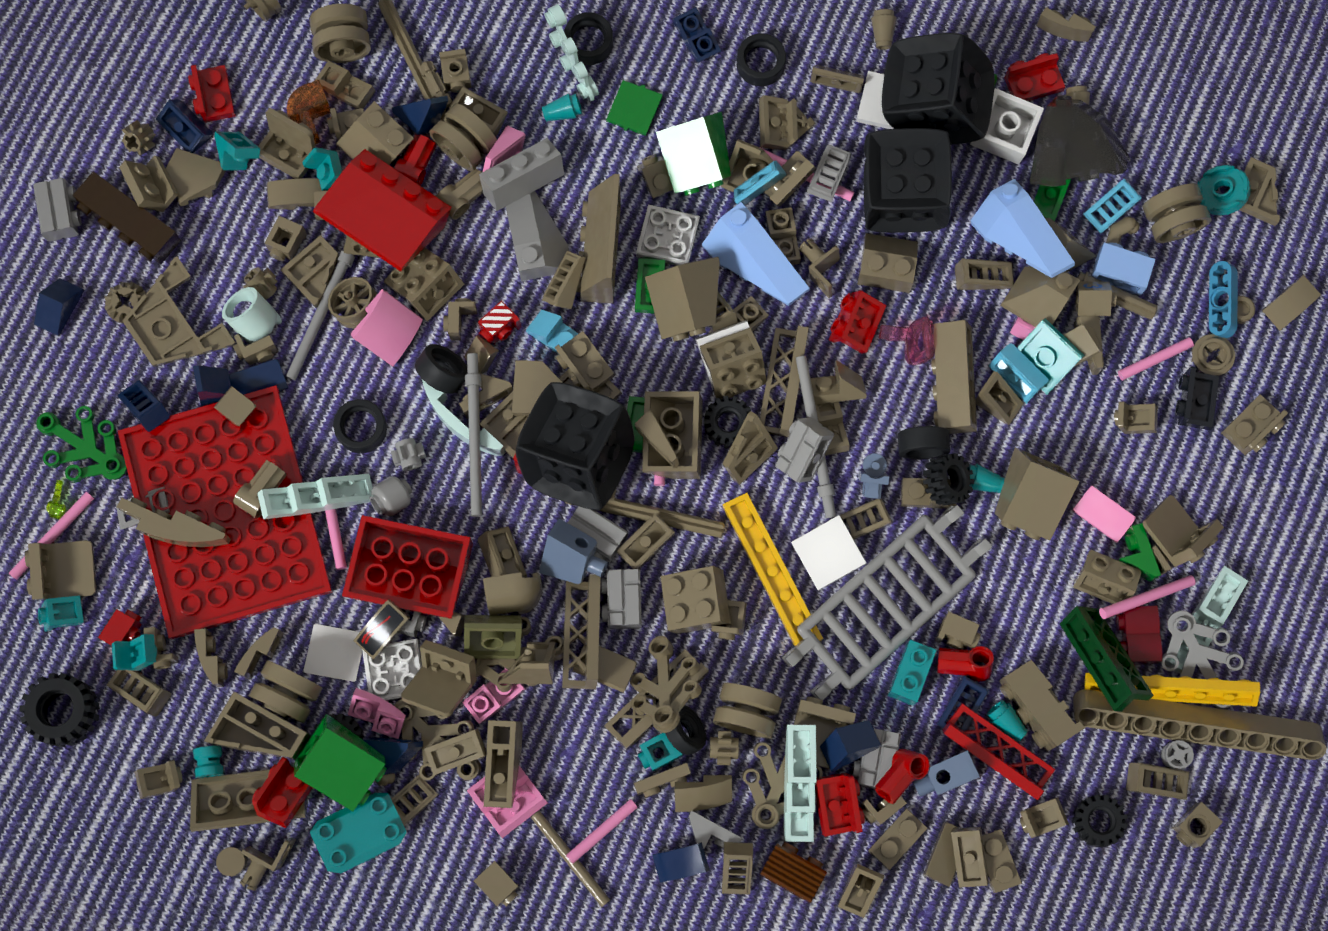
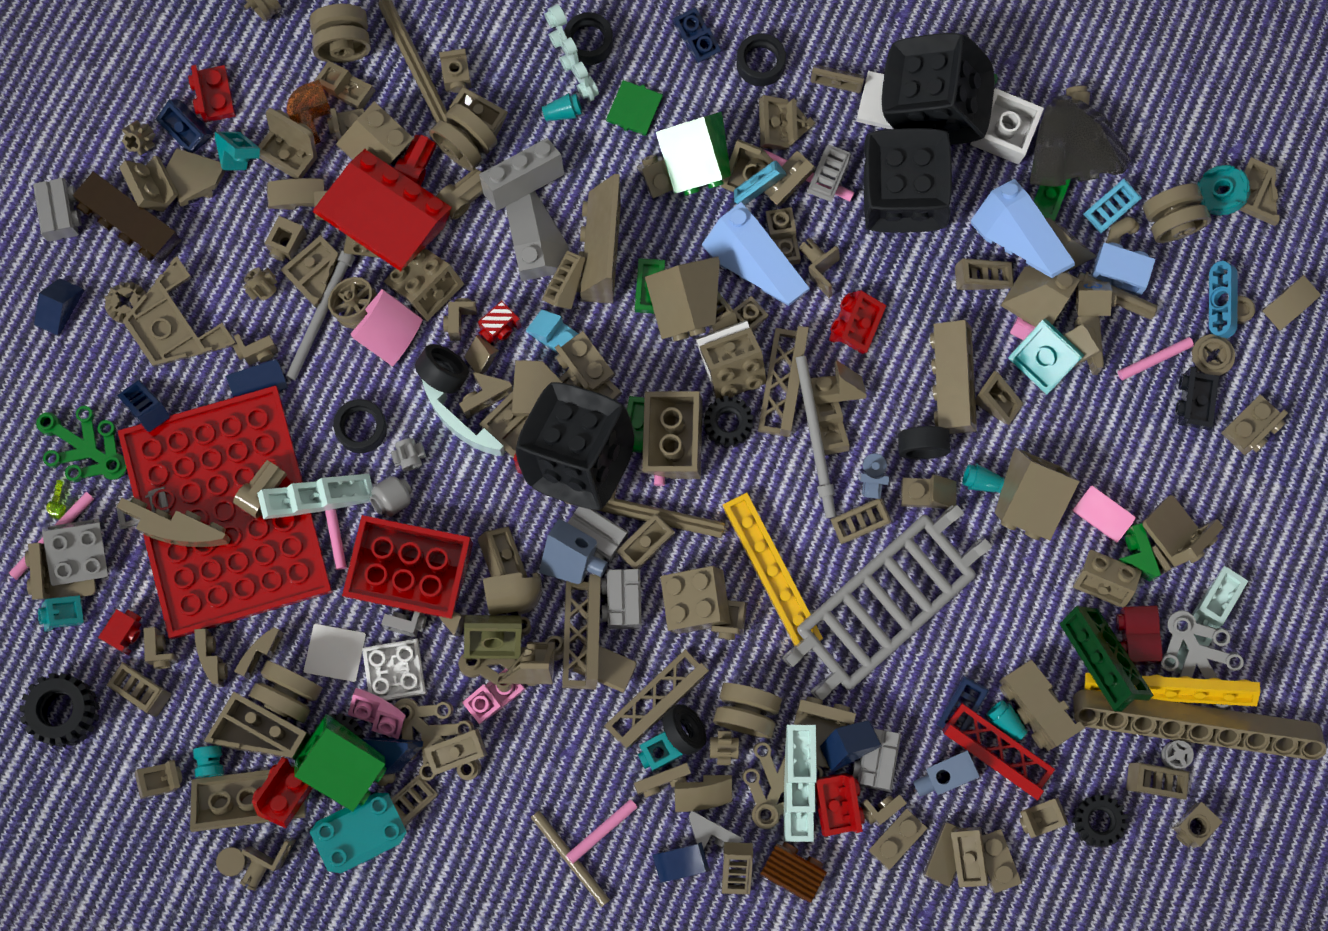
teal bracket [112,634,157,671] -> none
dark blue slope [193,365,231,407] -> none
dark tan slope [214,386,256,426] -> none
light aqua piece [222,287,282,344] -> none
teal bracket [303,148,342,191] -> none
black slope [353,599,410,660] -> none
dark blue slope [392,96,448,135] -> none
dark tan bracket [401,640,477,717] -> none
dark tan axle [419,61,452,109] -> none
light grey bar [465,353,482,517] -> none
bright pink slope [467,766,547,838] -> none
dark tan brick [474,861,520,907] -> none
bright pink slope [483,126,526,172] -> none
dark tan slope [483,720,523,808] -> none
dark tan plant [630,636,702,733] -> none
dark tan slope [635,410,680,468] -> none
white tile [636,205,700,266] -> none
dark tan wing [722,411,778,485] -> none
light grey brick [776,417,834,483] -> none
white tile [791,515,867,591] -> none
dark tan slope [838,864,884,918] -> none
dark tan slope [857,233,918,293] -> none
dark tan cone [871,9,897,50] -> none
red piece [874,748,930,804] -> none
clear pink piece [879,316,934,366] -> none
teal brick [887,640,936,706] -> none
black tyre [923,453,974,506] -> none
dark tan brick [935,611,981,650] -> none
red piece [937,646,994,682] -> none
medium azure slope [988,343,1049,404] -> none
red bracket [1004,53,1065,101] -> none
dark tan slope [1036,7,1096,42] -> none
bright pink bar [1099,575,1195,619] -> none
dark tan bracket [1114,401,1158,434] -> none
none -> light grey bracket [42,519,108,586]

